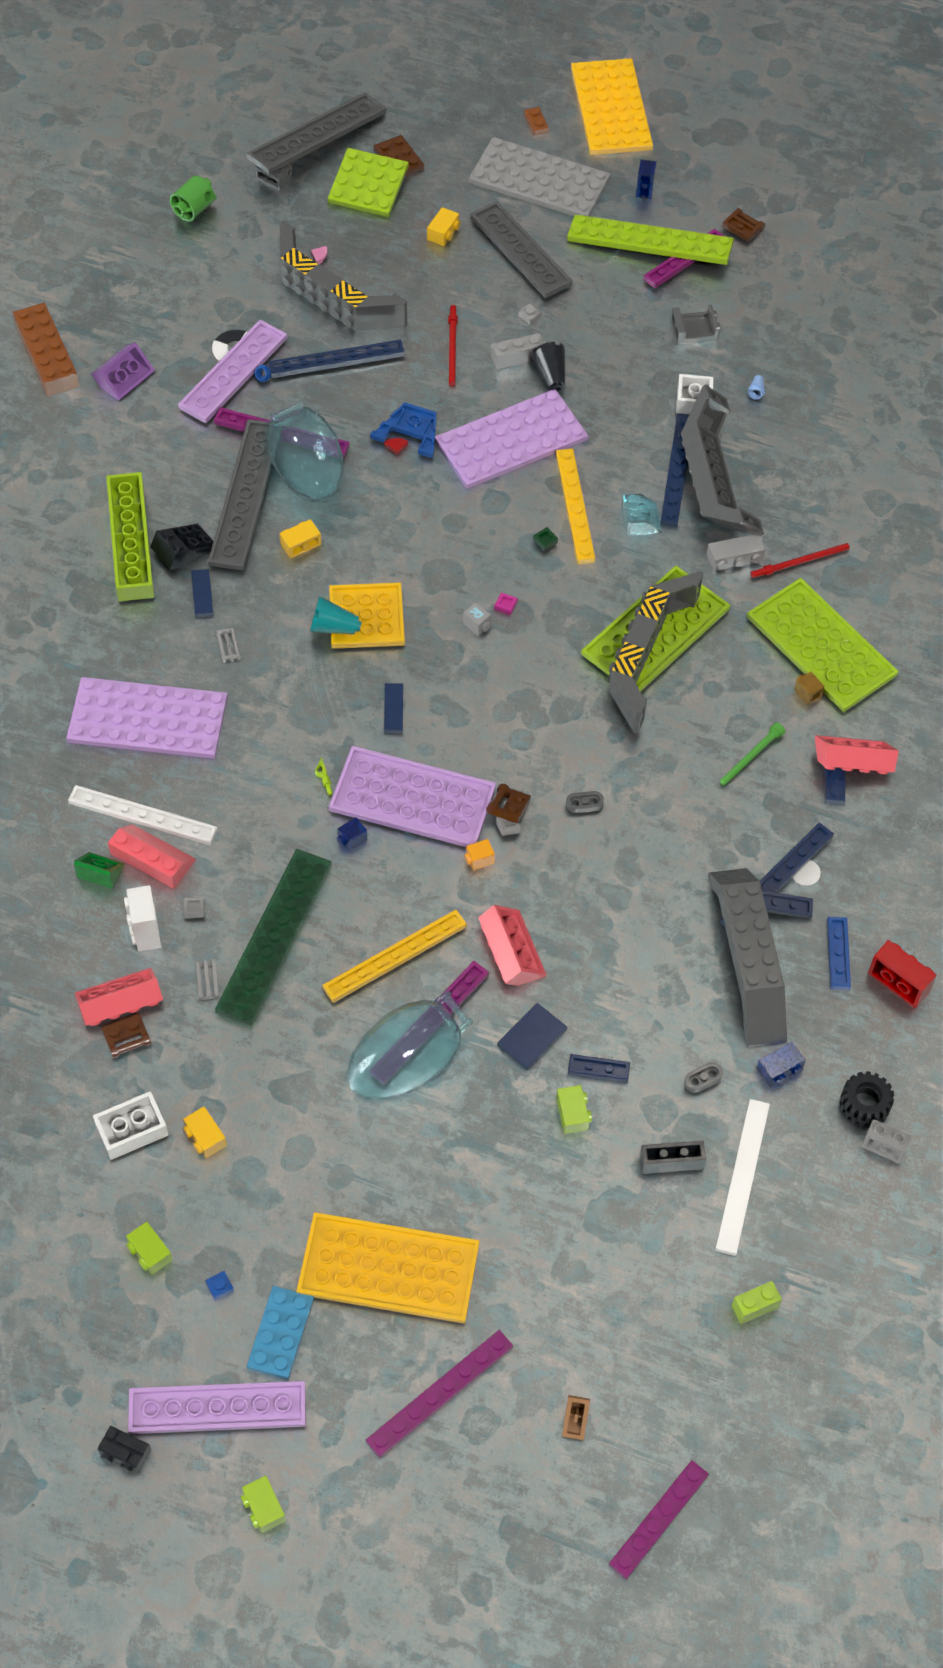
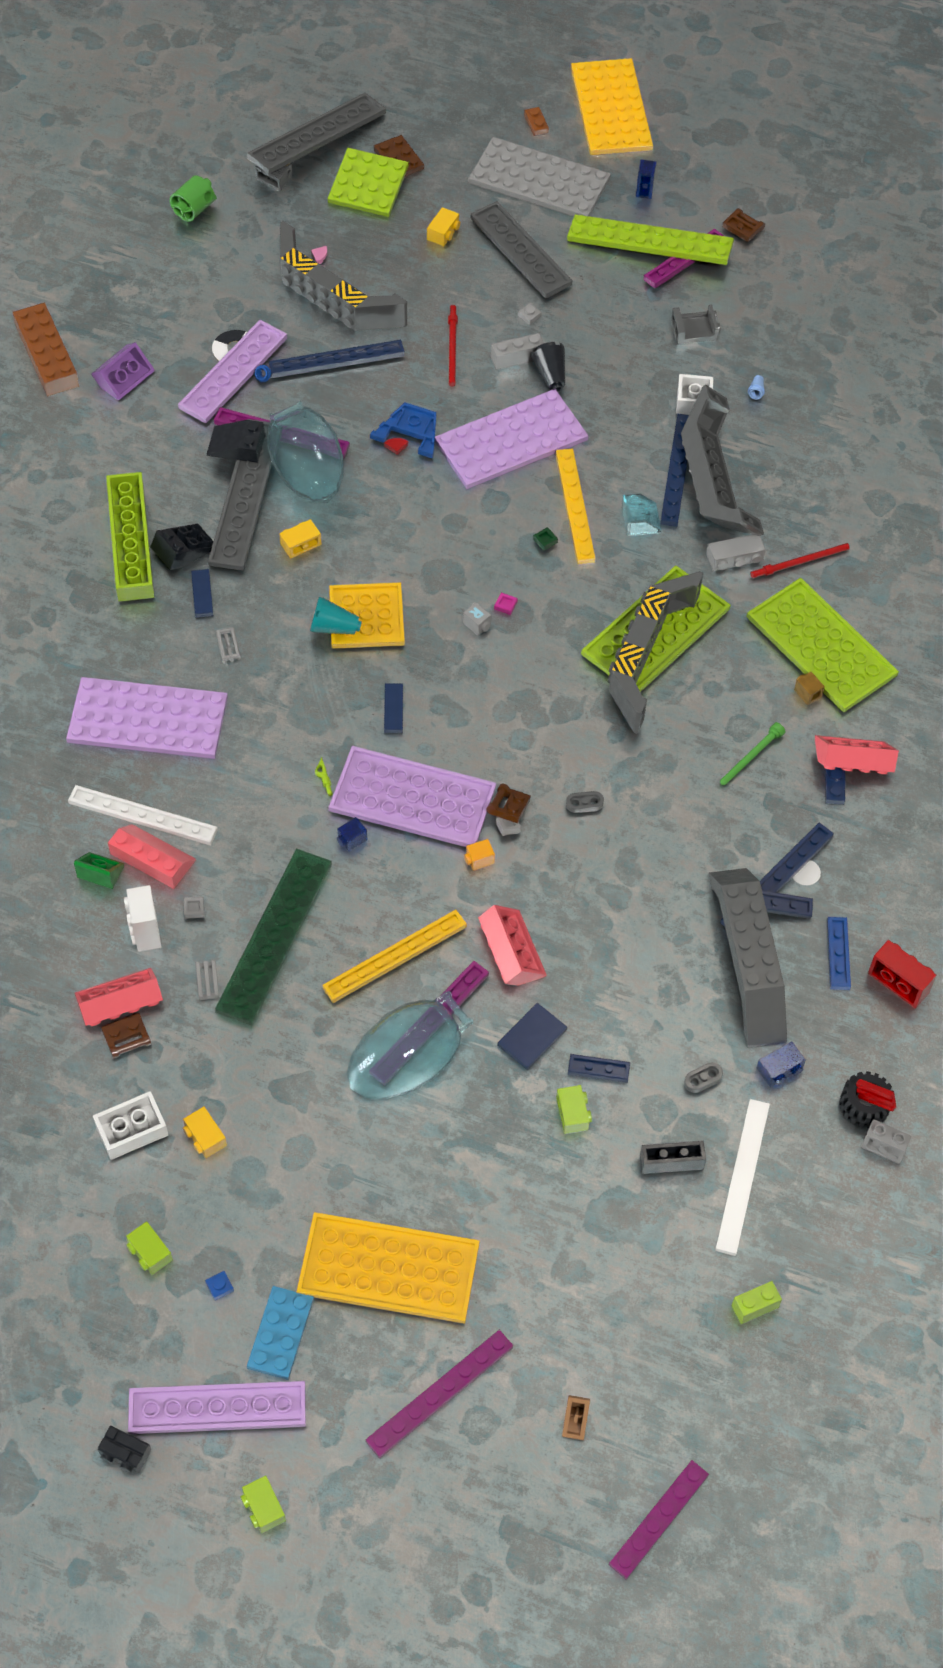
none -> black slope [207,420,265,463]
none -> red tile [856,1079,897,1112]

